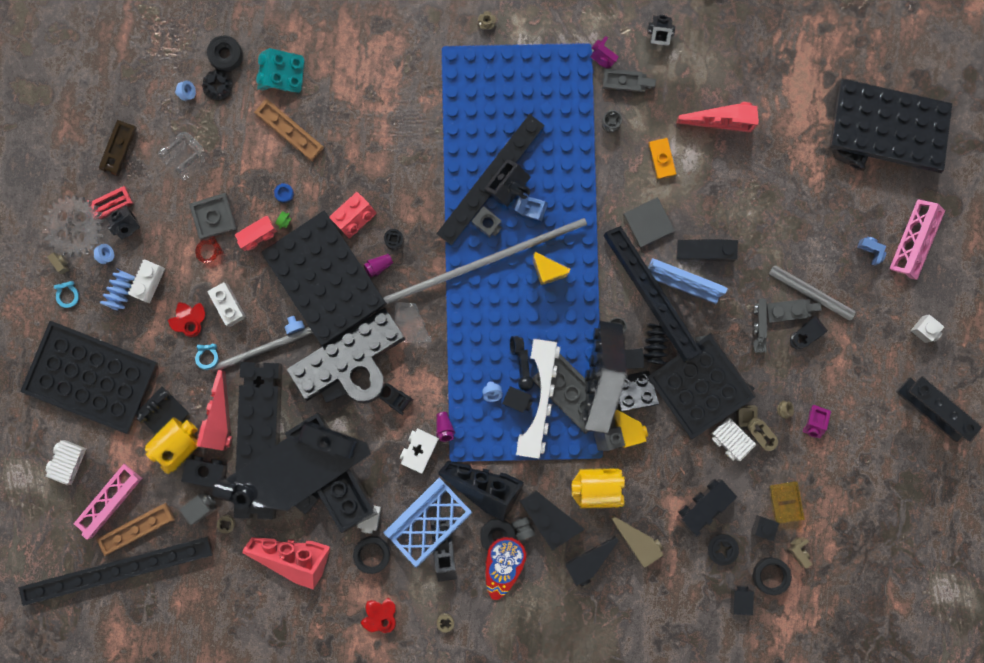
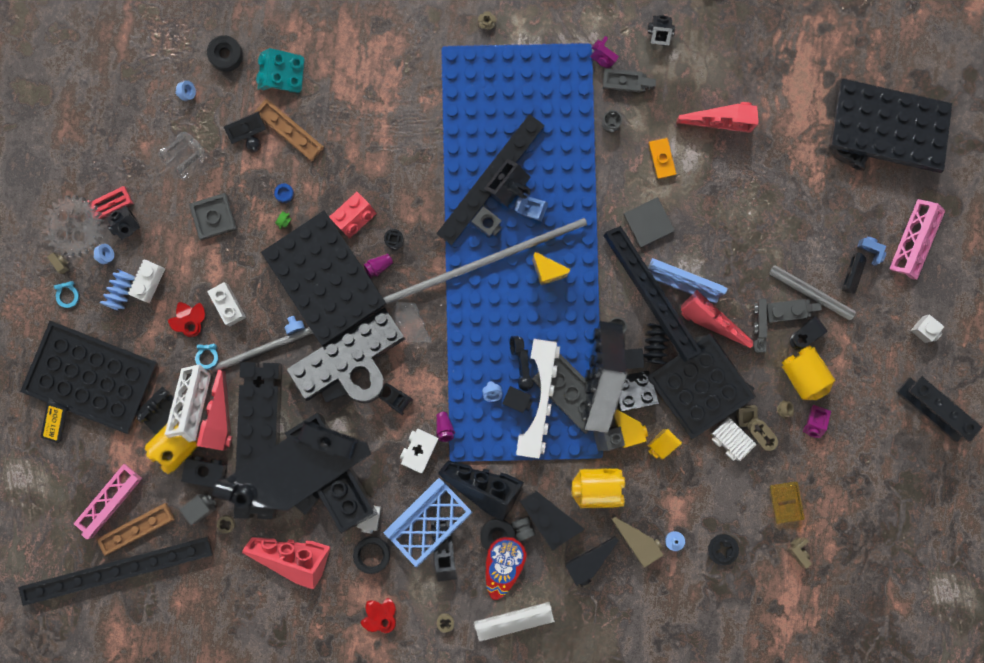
white brick [45,440,86,485] -> none
dark brown plate [99,120,137,176] -> none
clear red piece [195,237,224,263] -> none
black gear [202,69,233,100] -> none
coral bracket [235,216,277,251] -> none
black slope [676,239,738,262] -> none
black wedge [677,479,737,537] -> none
black brick [730,585,754,615] -> none
black brick [751,515,779,541] -> none
black tyre [752,557,792,596] -> none
none -> tile [40,401,68,443]
none -> white fence [165,364,211,442]
none -> black plate [223,111,267,152]
none -> white fence [474,602,554,642]
none -> yellow slope [647,429,682,459]
none -> light blue tile [665,531,685,551]
none -> coral wedge [681,290,753,348]
none -> yellow cylinder [781,345,835,400]
none -> black slope [842,252,867,294]

